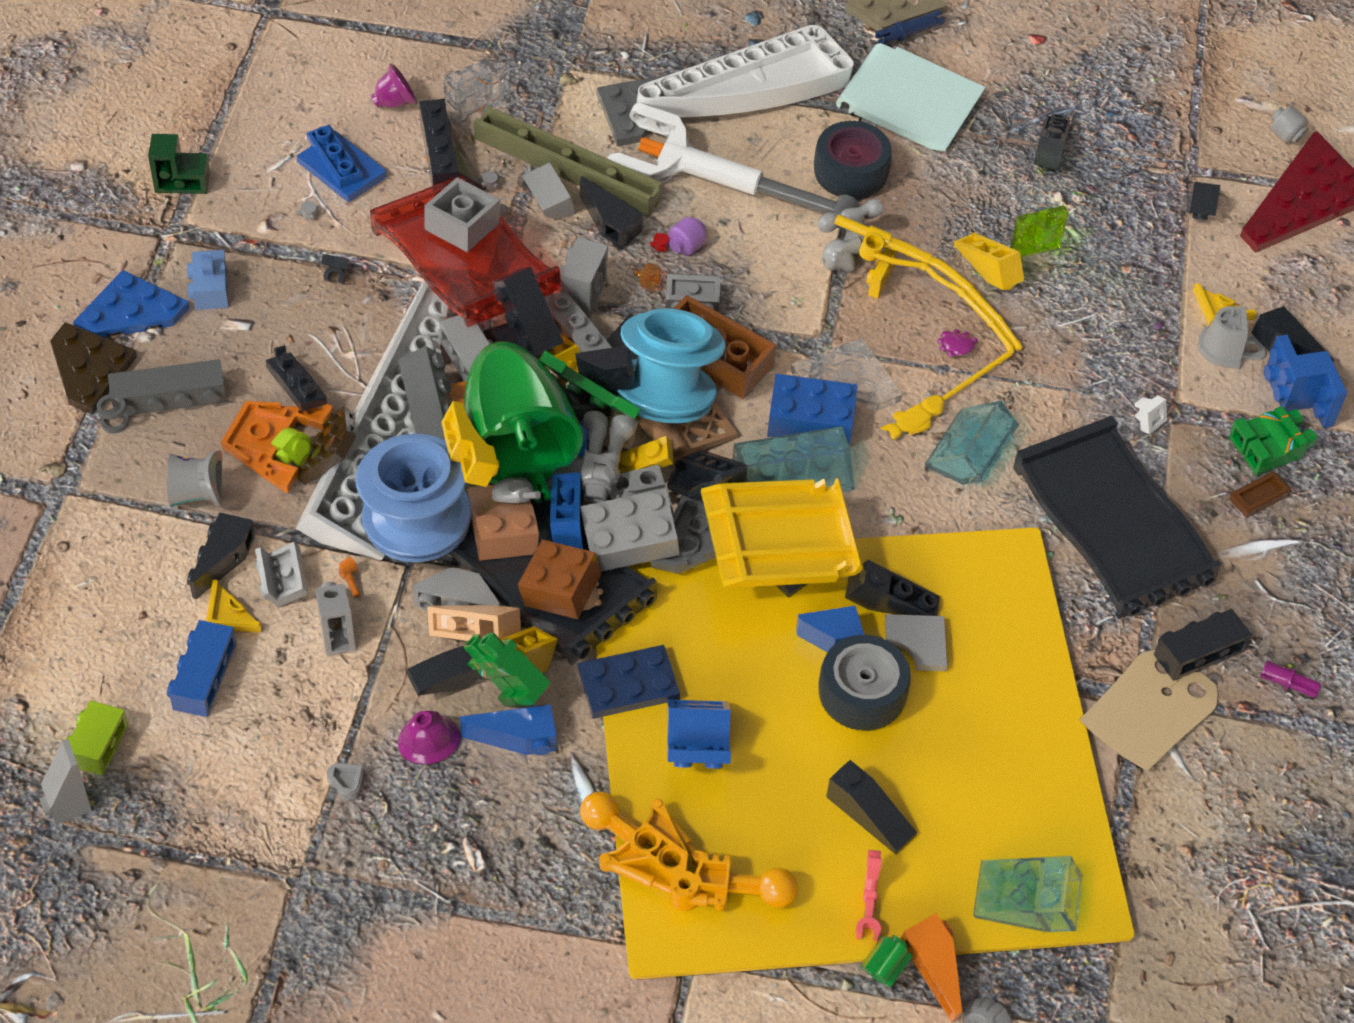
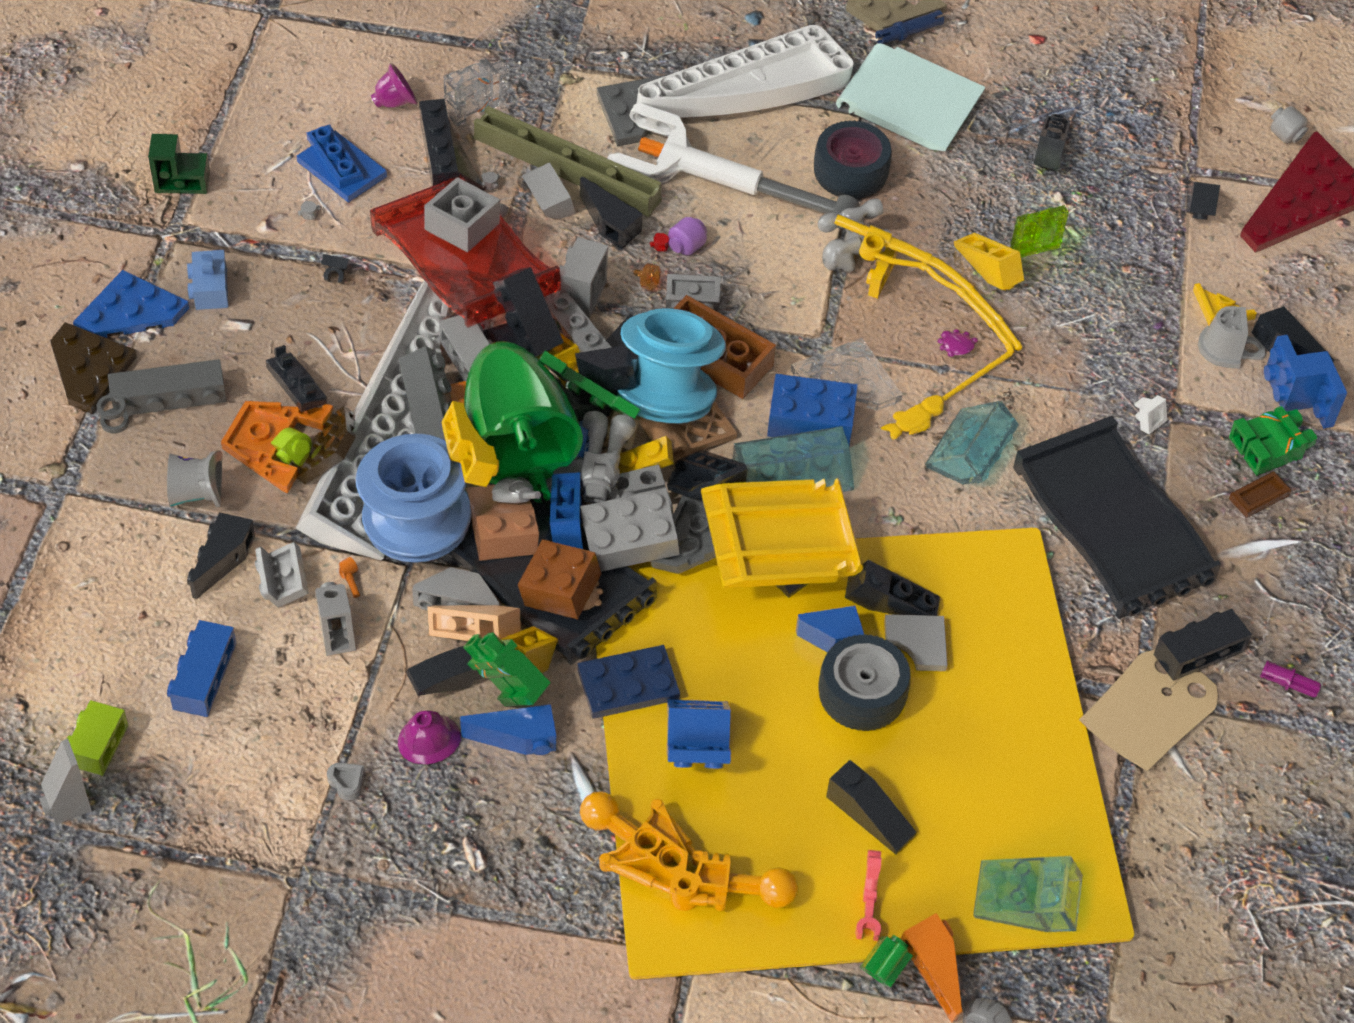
yellow tile [206,580,262,633] -> none

